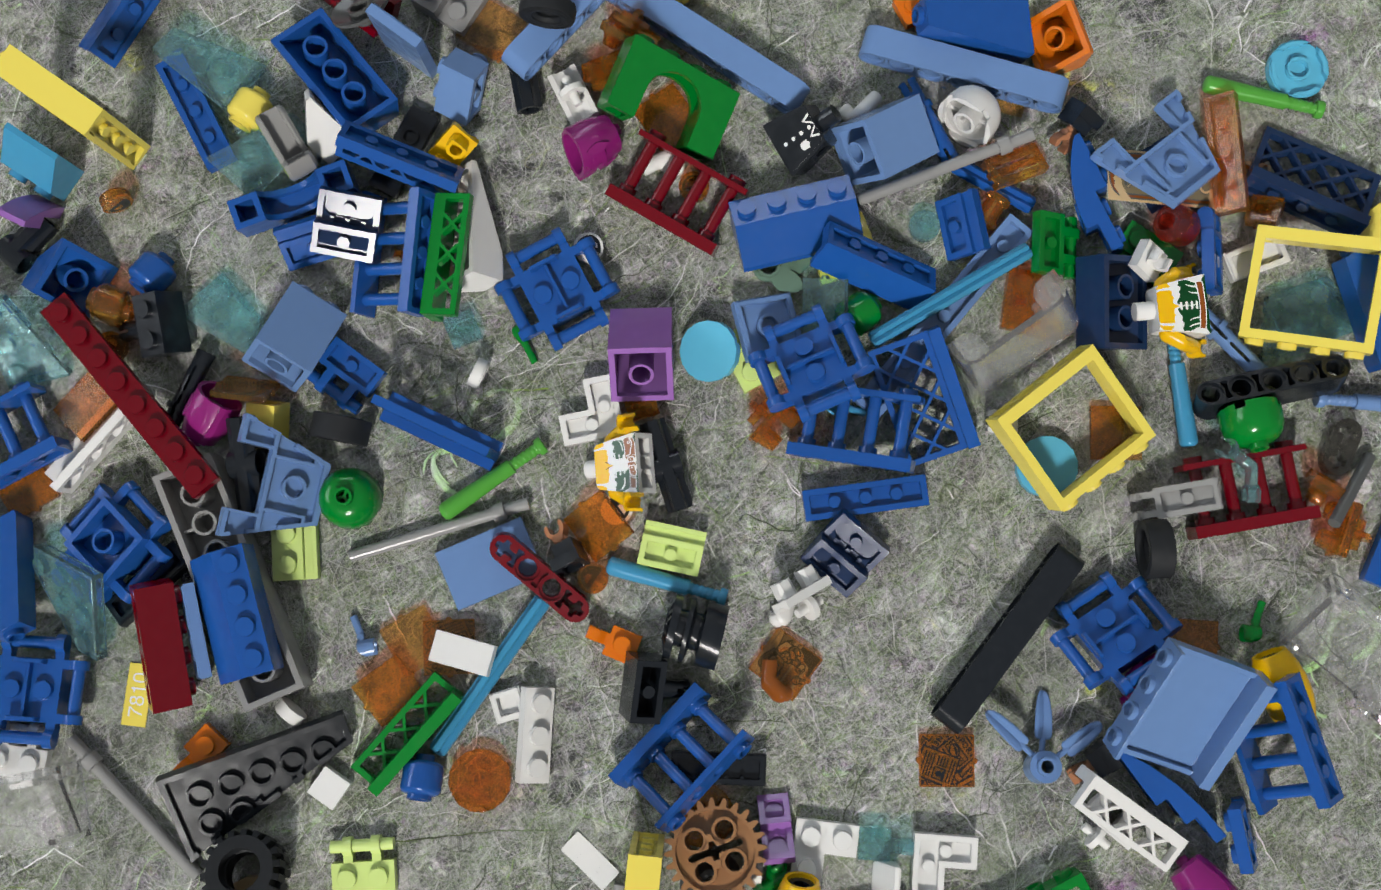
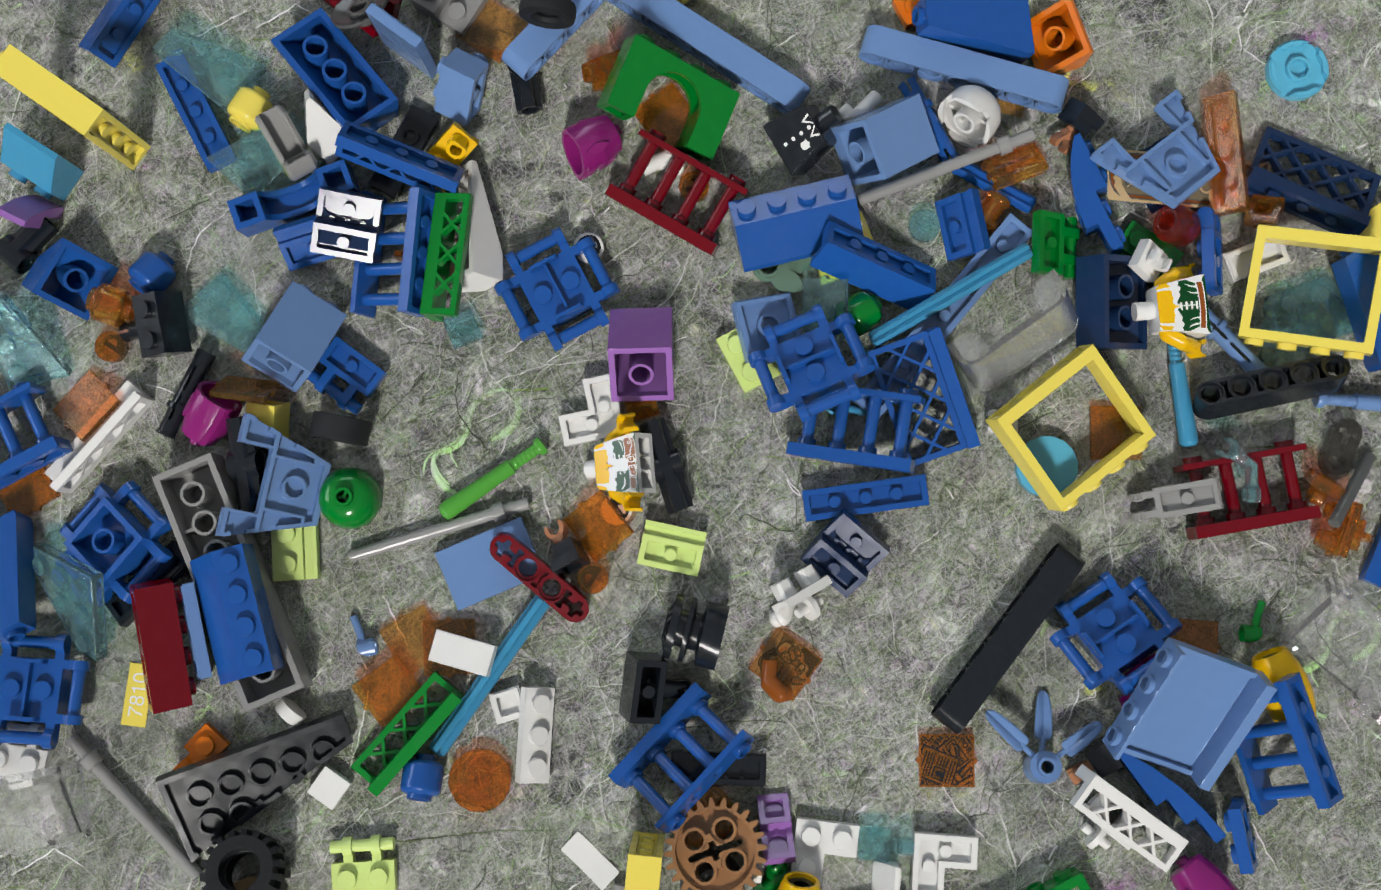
dark red plate [40,292,222,500] -> none
clear orange tile [99,187,133,214] -> none
blue fence [371,391,505,471] -> none
white tile [467,357,490,389] -> none
green hand [512,324,538,364] -> none
white hips [547,64,599,125] -> none
orange plate [585,624,643,664] -> none
clear orange hips [600,8,661,49] -> none
dark azure piece [606,557,729,605] -> none
medium azure tile [680,320,741,382] -> none
clear orange hips [747,397,800,452] -> none
clear orange wing [999,268,1061,338] -> none
black tyre [1135,519,1177,579] -> none
bright green piece [1202,75,1326,119] -> none
green cylinder [1216,397,1285,453] -> none

